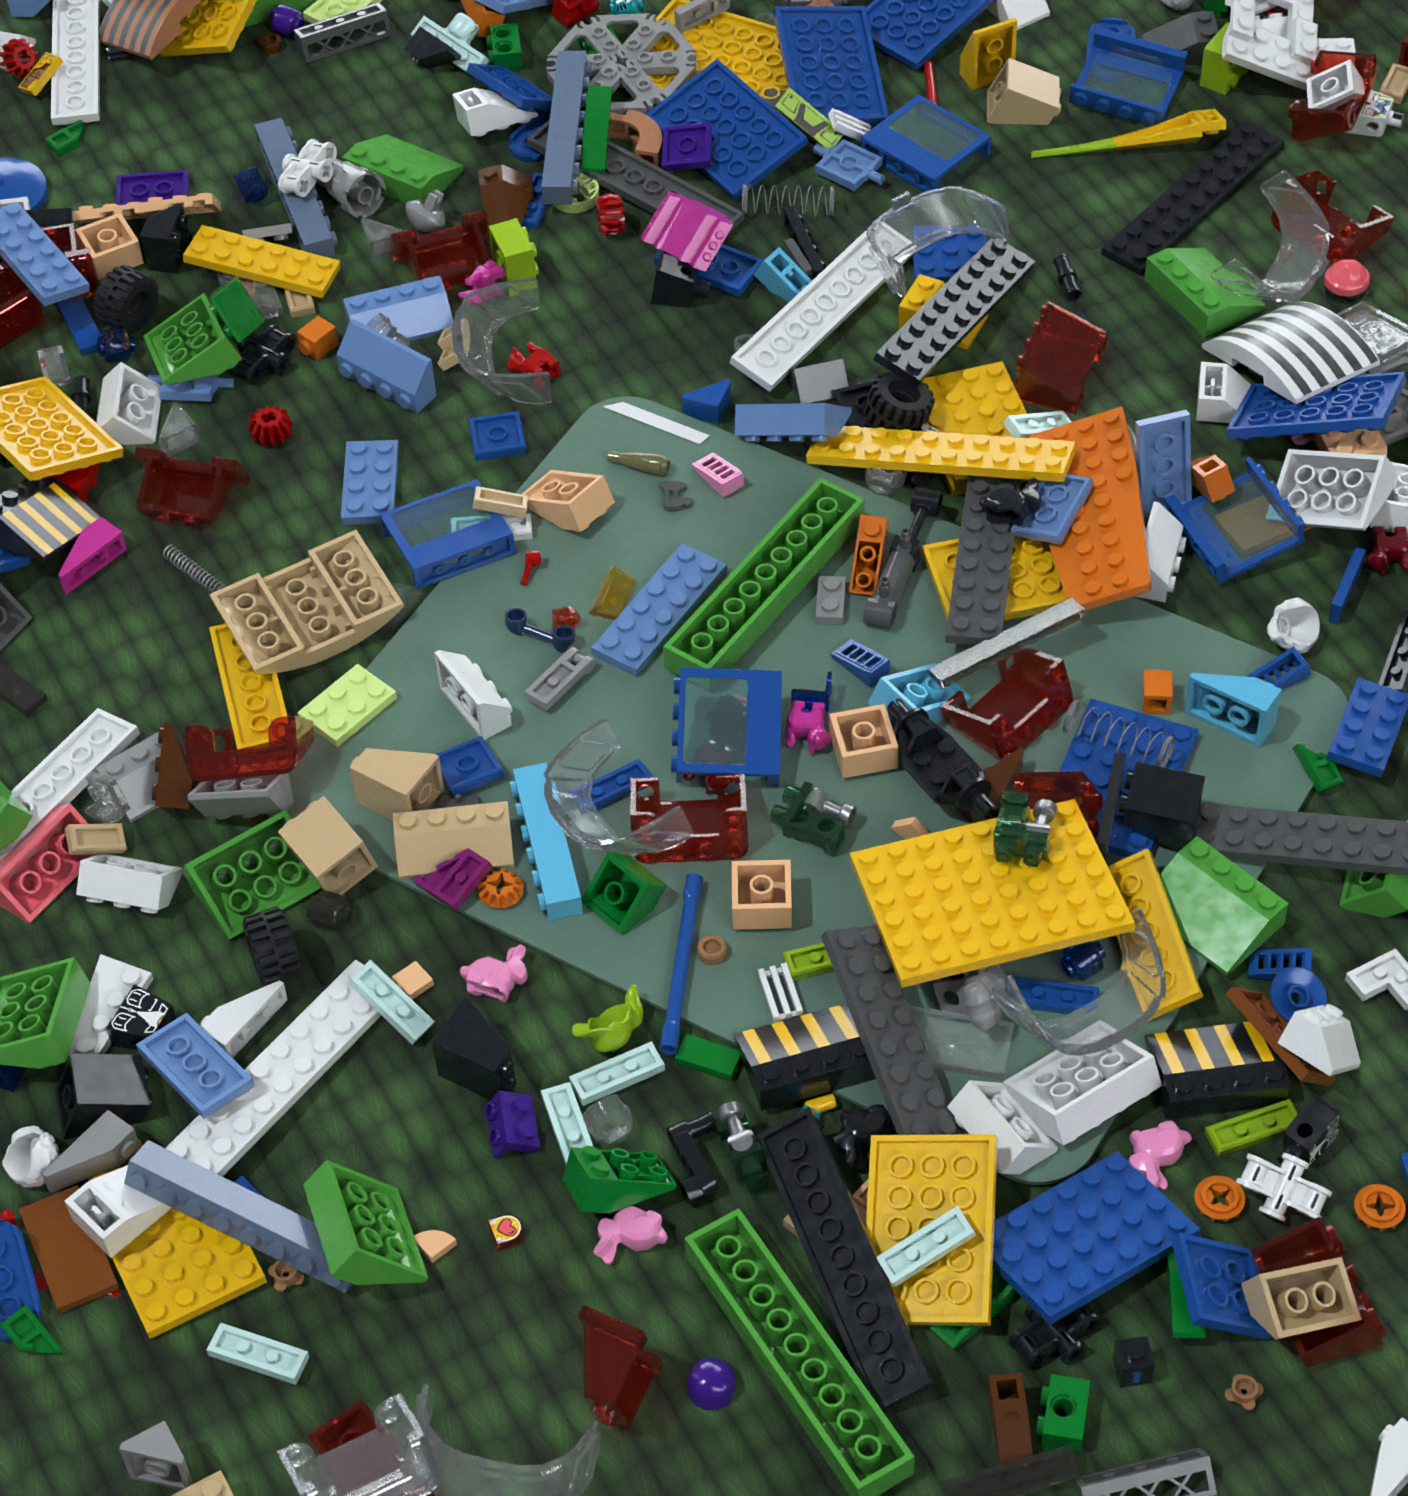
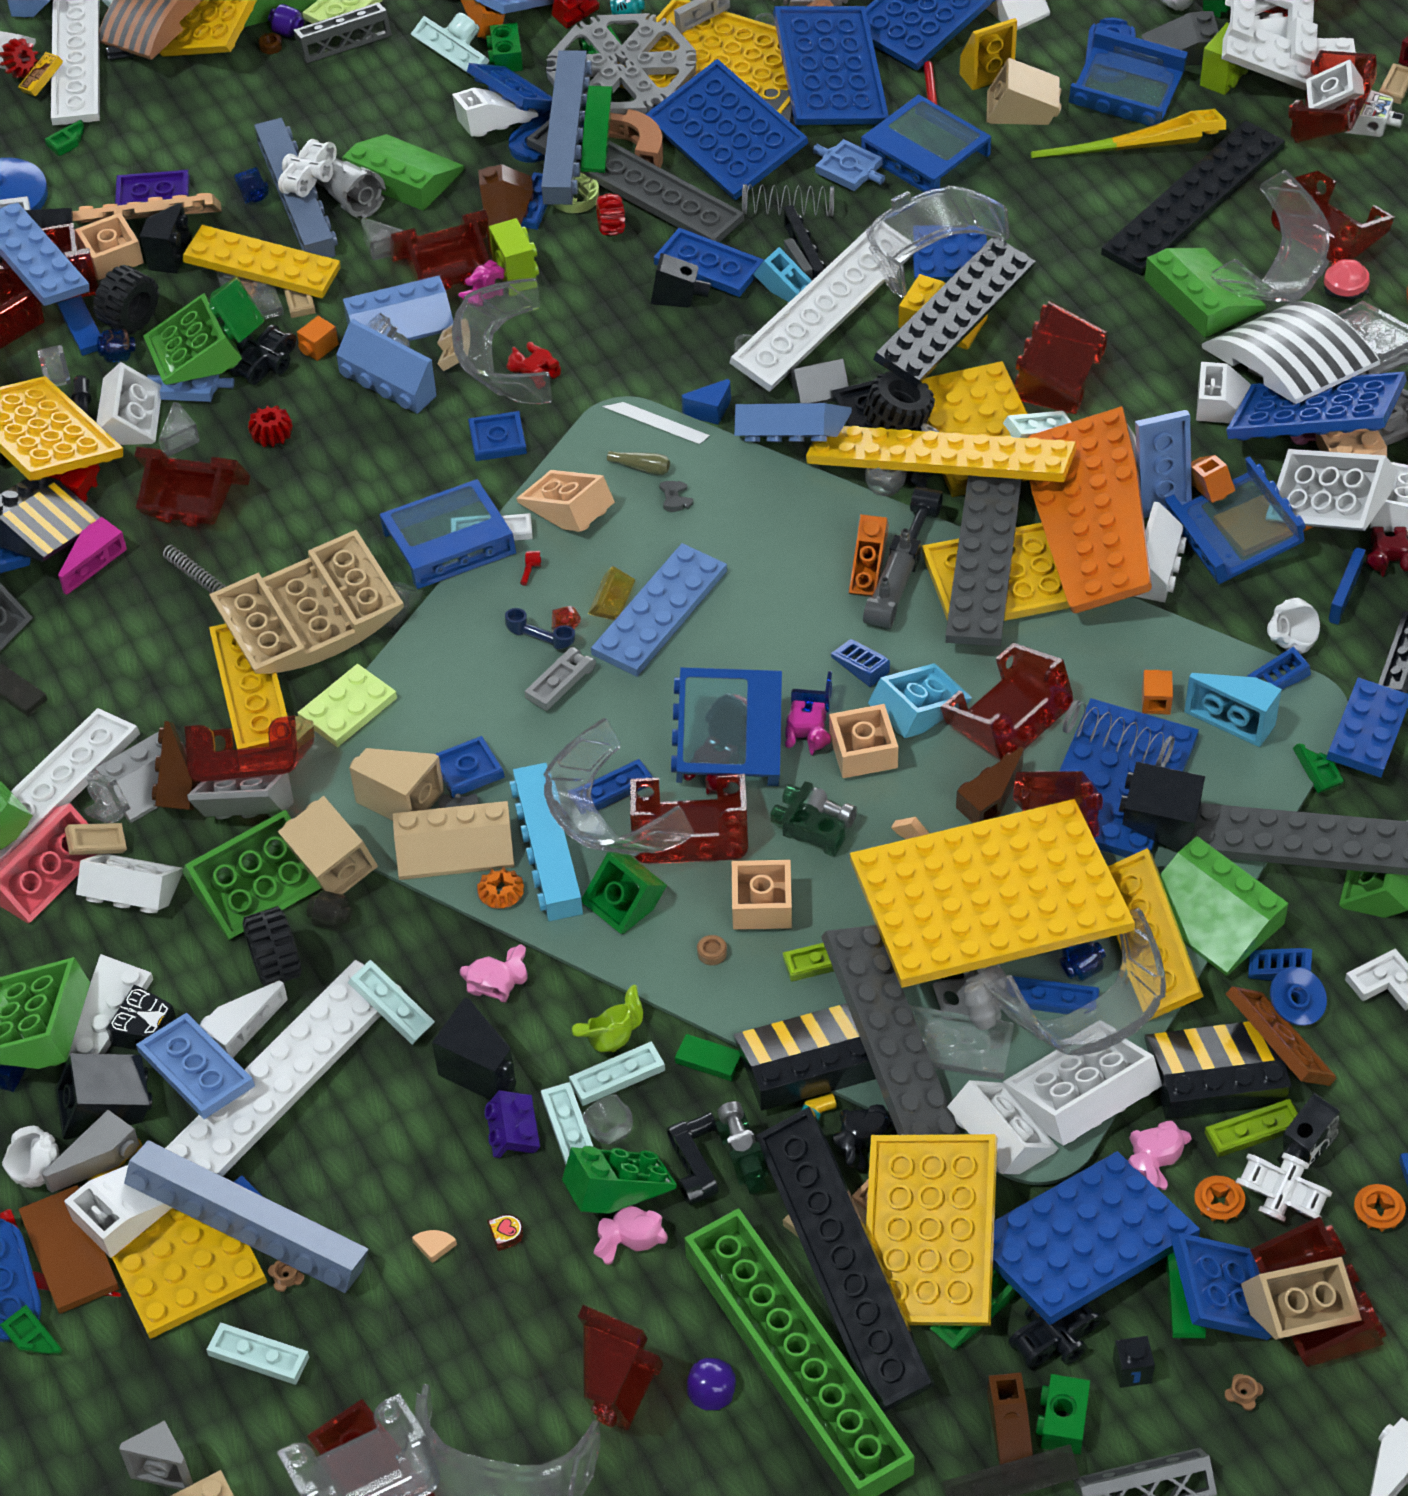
light grey plate [242,223,293,241] -> none
bright green slope [303,1160,428,1285] -> none
medium blue plate [341,440,399,525] -> none
light nougat tile [392,961,434,1000] -> none
black slope [404,26,462,69] -> none
light grey piece [405,190,446,233] -> none
magenta wing [413,848,493,911] -> none
white slope [434,650,513,740] -> none
tan tile [472,486,528,518] -> none
dark pink slope [641,191,733,271] -> none
blue piece [659,873,703,1055] -> none
dark purple plate [662,122,712,171] -> none
bright green brick [663,478,865,692] -> none
bright pink slope [692,453,744,498] -> none
white tile [758,963,803,1023] -> none
lime tile [774,88,844,149] -> none
light grey plate [816,576,846,625] -> none
white tile [828,108,871,142] -> none
light aqua plate [877,1206,976,1287] -> none
black plate [887,699,1000,820] -> none
clear smoke tile [928,597,1087,689] -> none
black animal [979,478,1041,526] -> none
clear green hips [993,790,1058,867] -> none
medium blue tile [1010,474,1094,545] -> none
black pin [1053,254,1082,301] -> none
clear smoke tile [1097,752,1126,861] -> none
white slope [1278,1004,1361,1076] -> none

